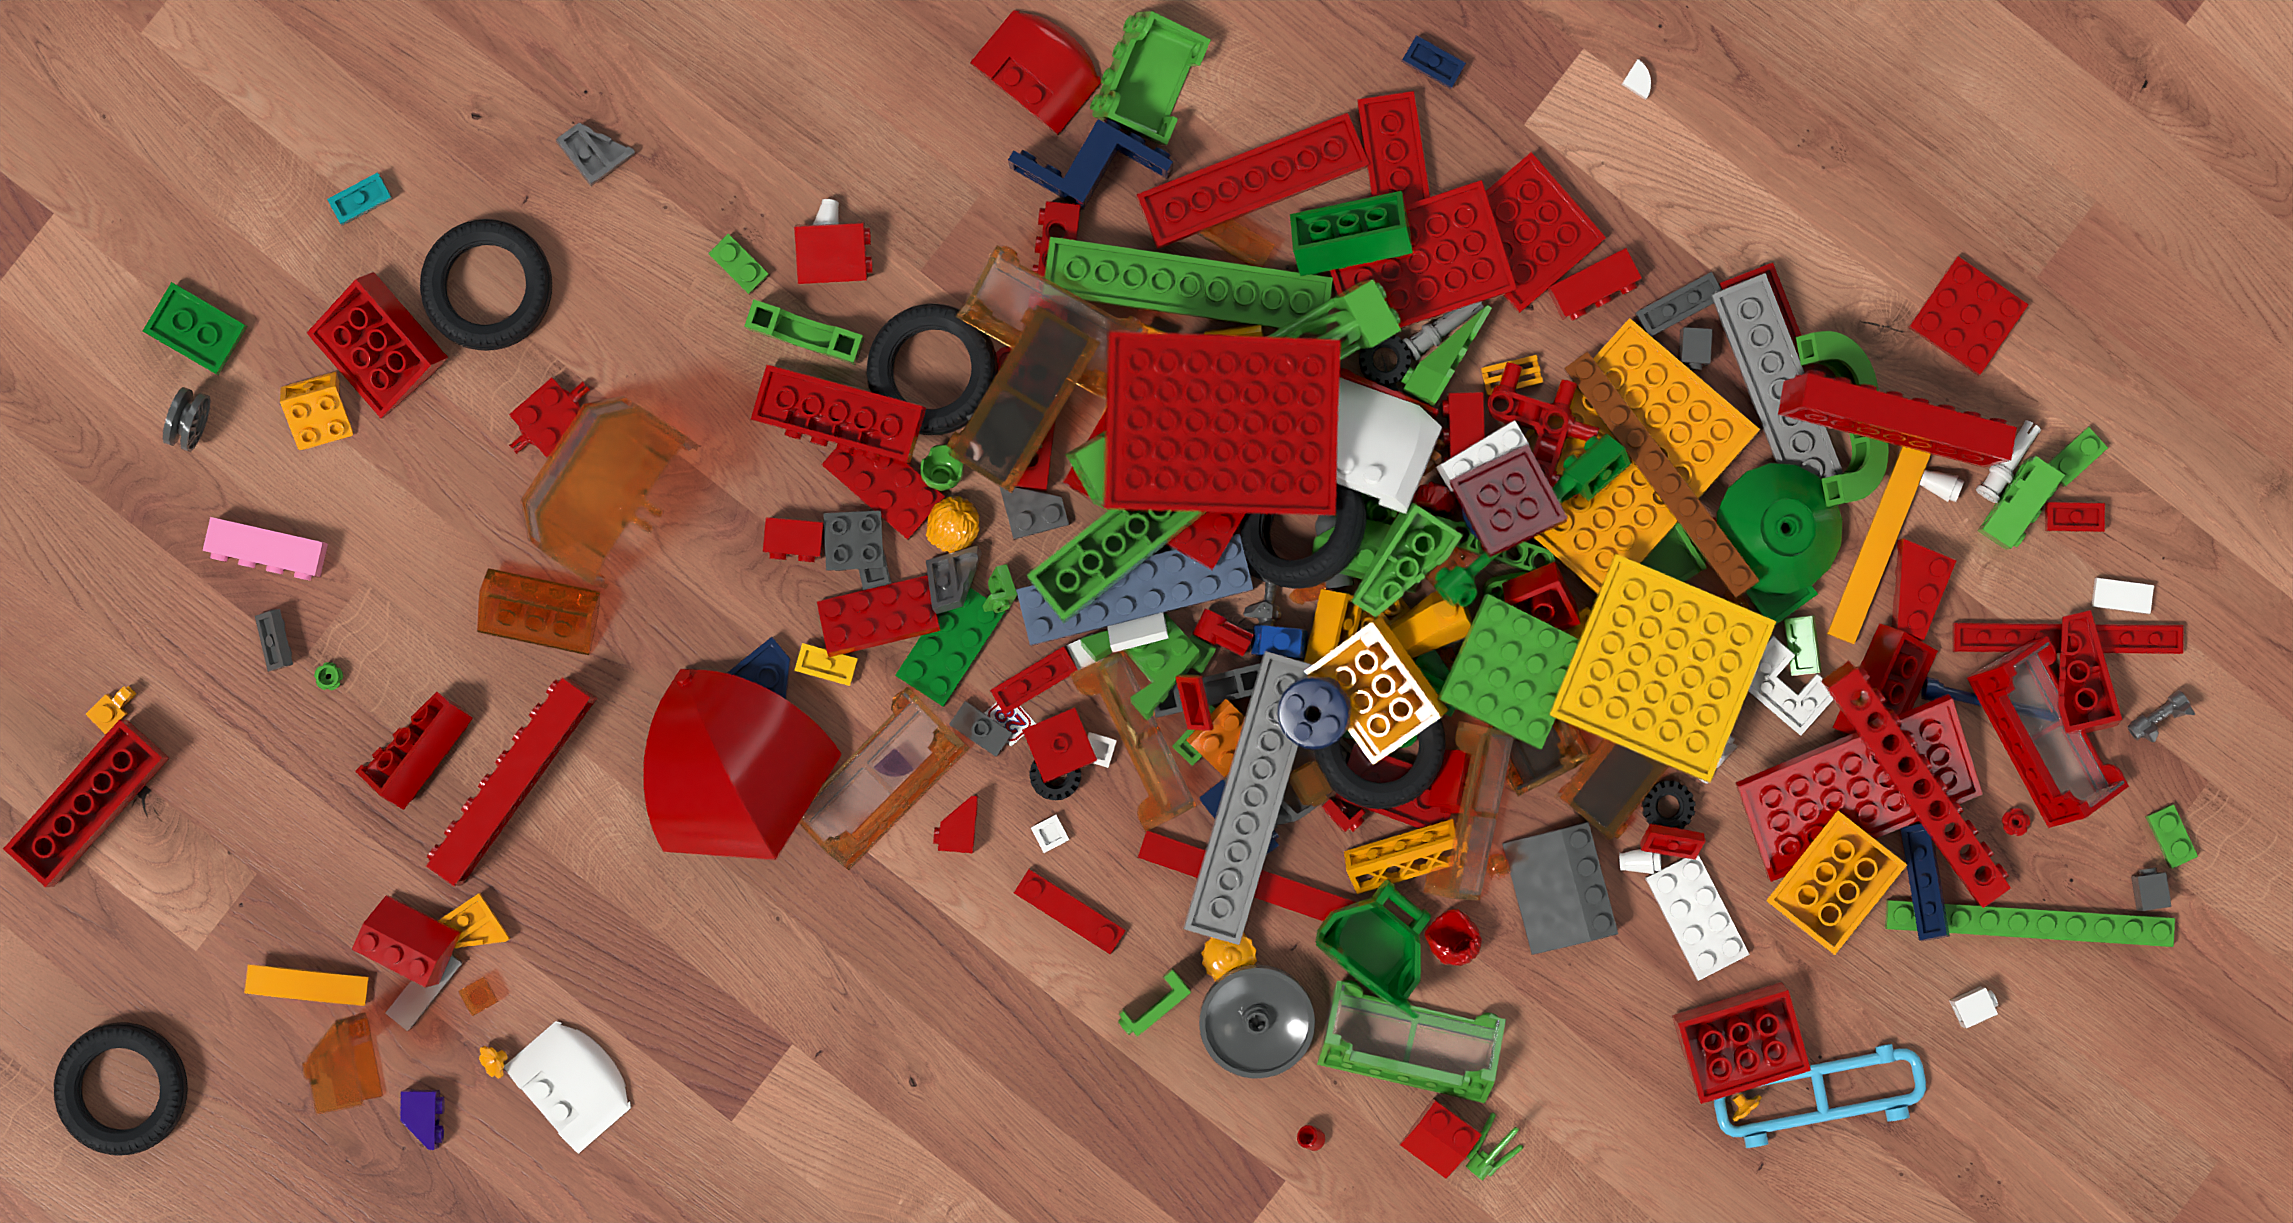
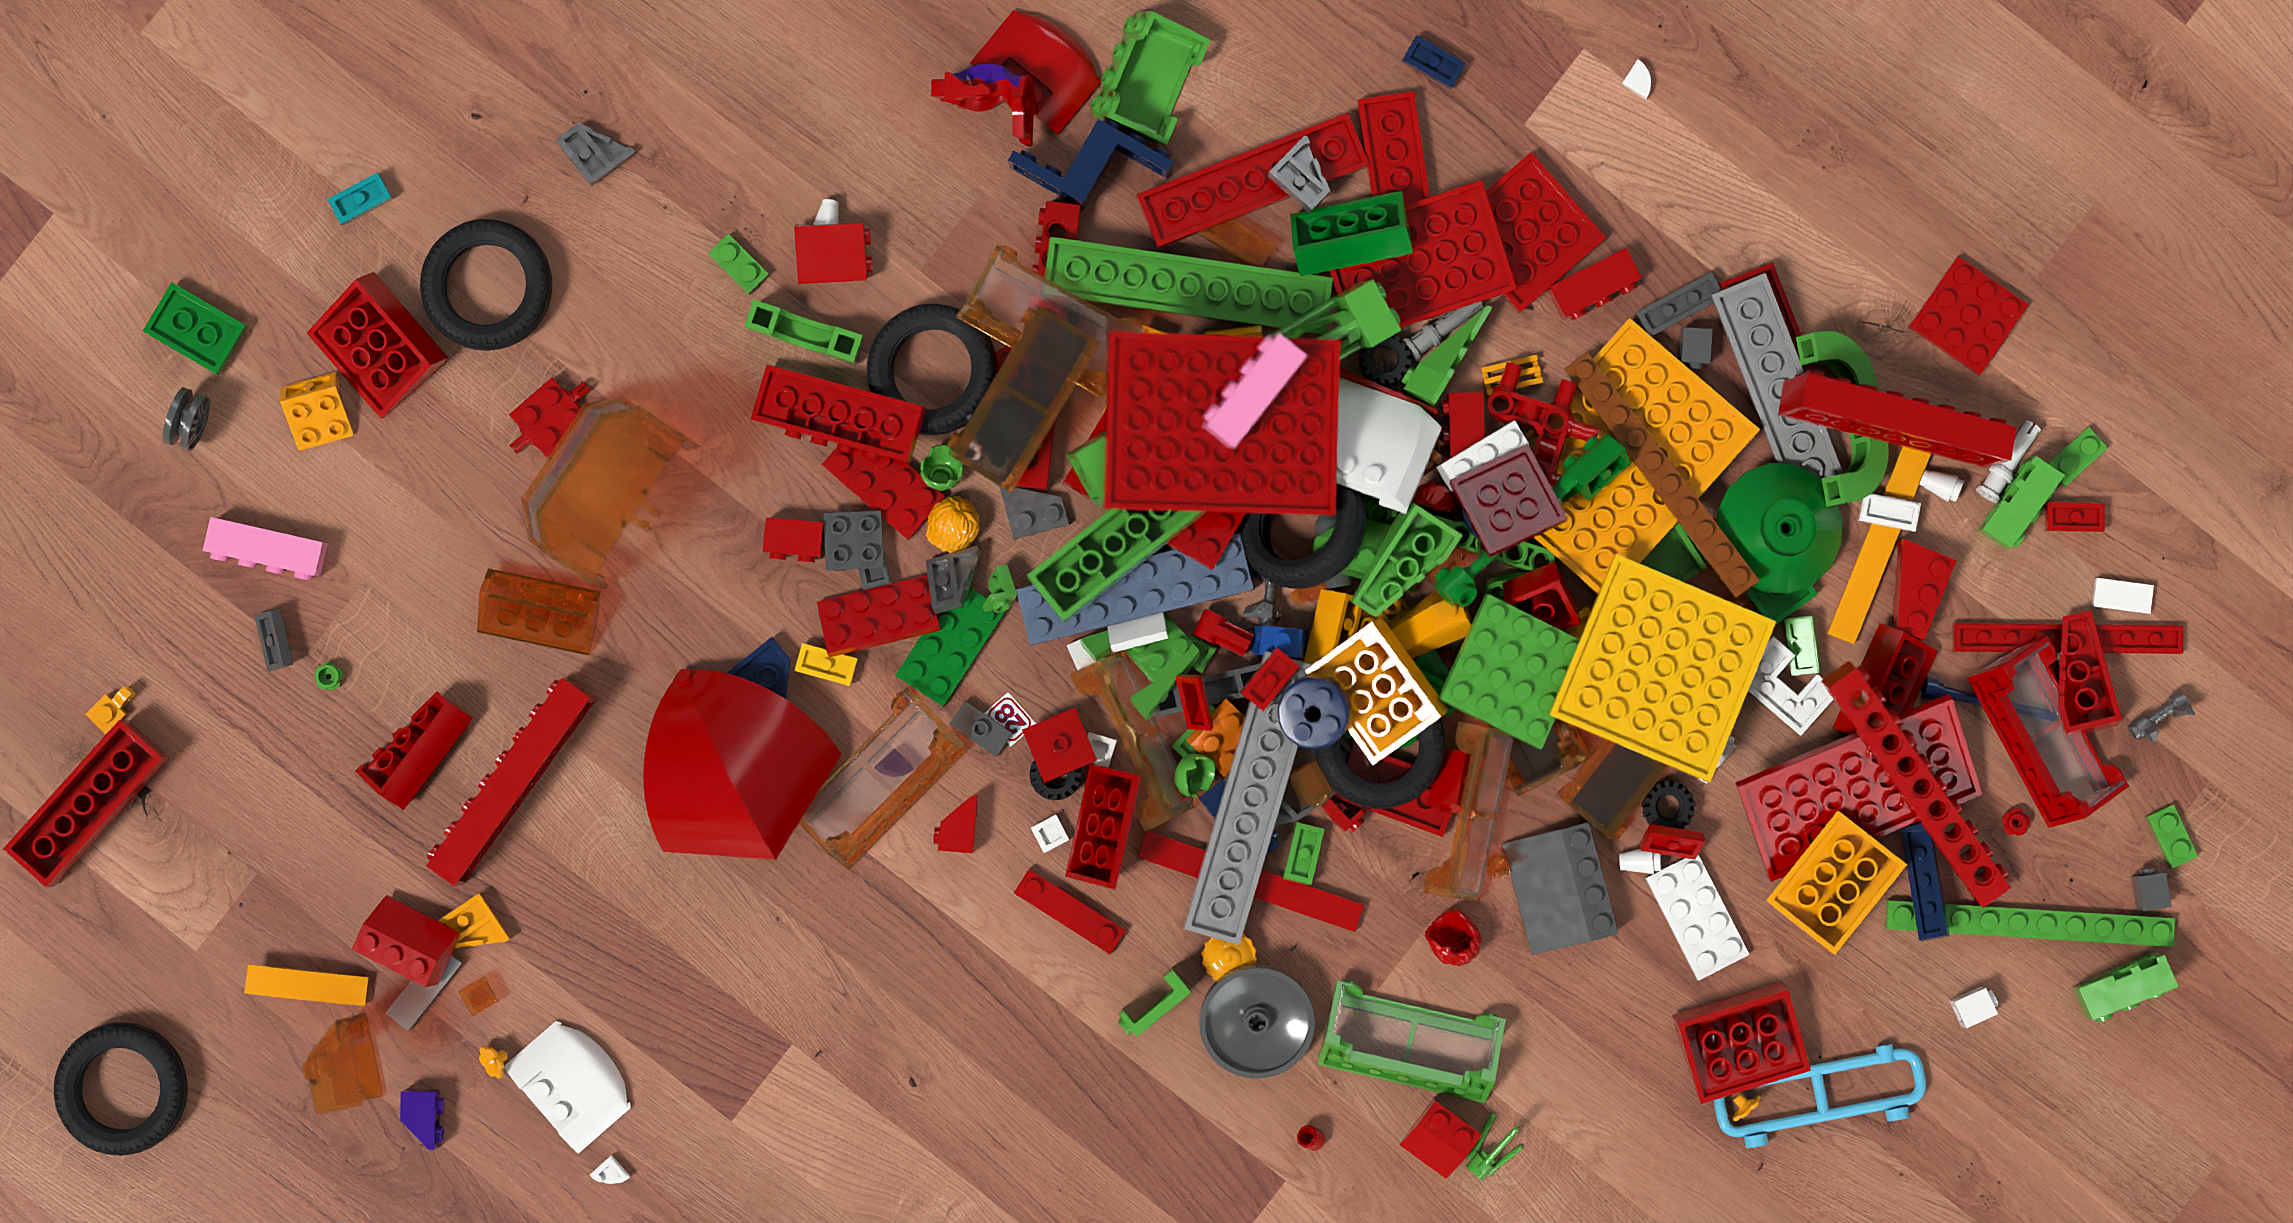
red plate [990,646,1078,715] -> none
green piece [1315,880,1432,1018] -> none
light orange fence [1344,819,1466,894] -> none
none -> white tile [590,1155,631,1184]
none -> red hips [931,64,1037,147]
none -> red slope [1065,764,1141,890]
none -> bright green hair [1174,754,1216,797]
none -> bright pink brick [1202,333,1307,448]
none -> red plate [1240,648,1299,711]
none -> flat silver wing [1267,135,1330,214]
none -> bright green plate [1282,822,1325,885]
none -> white tile [1858,493,1921,532]
none -> bright green wedge [2073,953,2179,1023]

